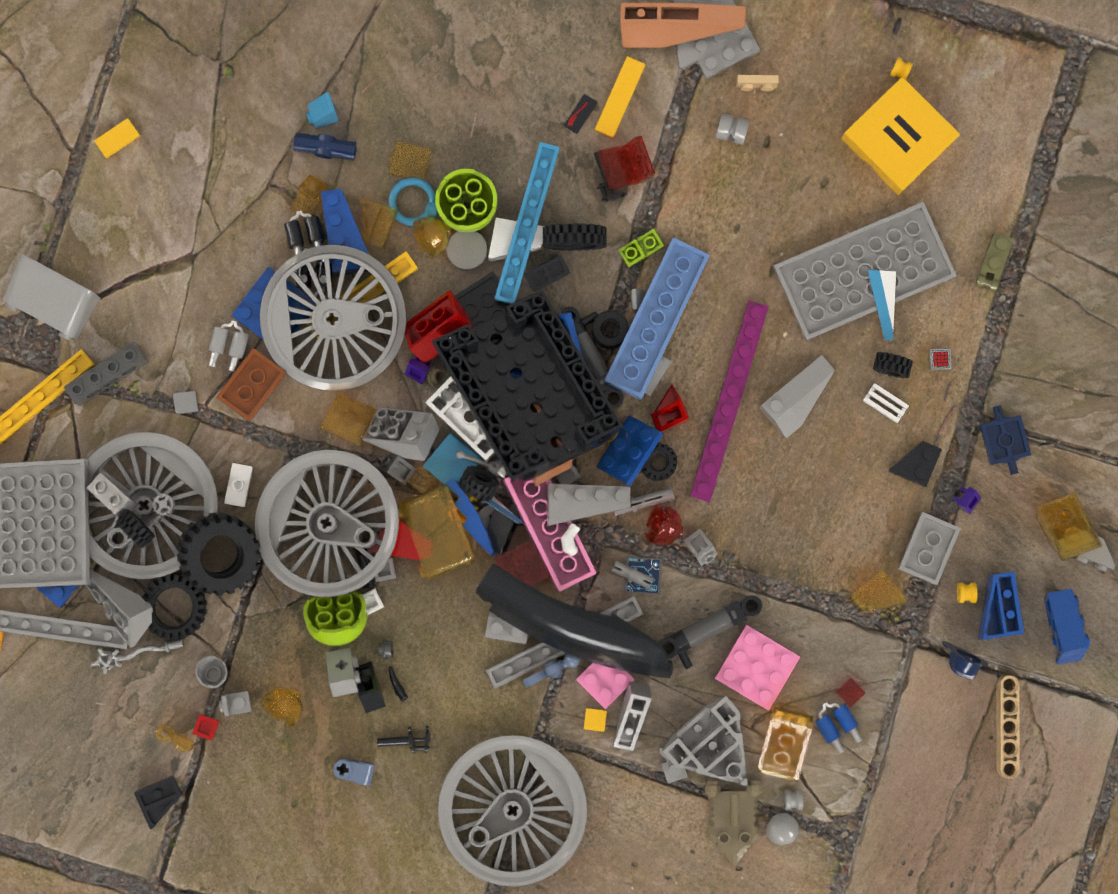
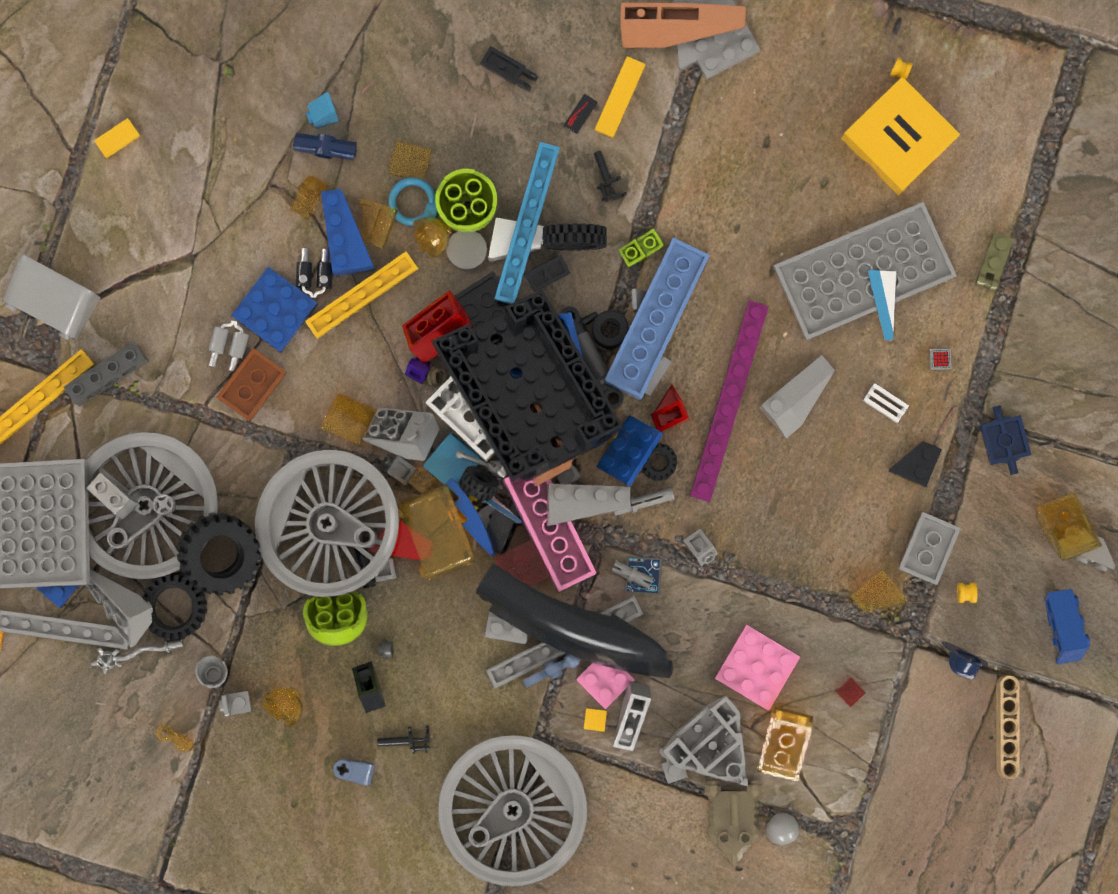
black tyre [116,510,155,548] -> none
black wing [134,775,182,830] -> none
light grey slope [173,391,199,415] -> none
red plate [192,714,220,741] -> none
white plate [224,463,254,508] -> none
light grey piece [260,245,406,391] -> none
black piece [284,211,324,255] -> none
light grey brick [326,647,361,697] -> none
white tile [362,588,384,615] -> none
black helmet [388,666,408,702] -> none
white arm [561,523,580,556] -> none
clear red bracket [597,136,655,190] -> none
clear red cylinder [645,503,683,546] -> none
piece [658,595,762,669] -> none
light grey wheel [715,112,750,145] -> none
tan plate [736,75,779,91] -> none
light grey wheel [784,789,803,810] -> none
blue piece [815,702,863,754] -> none
black tyre [873,352,913,378] -> none
dark purple tile [953,487,981,514] -> none
blue wedge [978,571,1024,640] -> none
none -> black hinge [480,46,538,92]

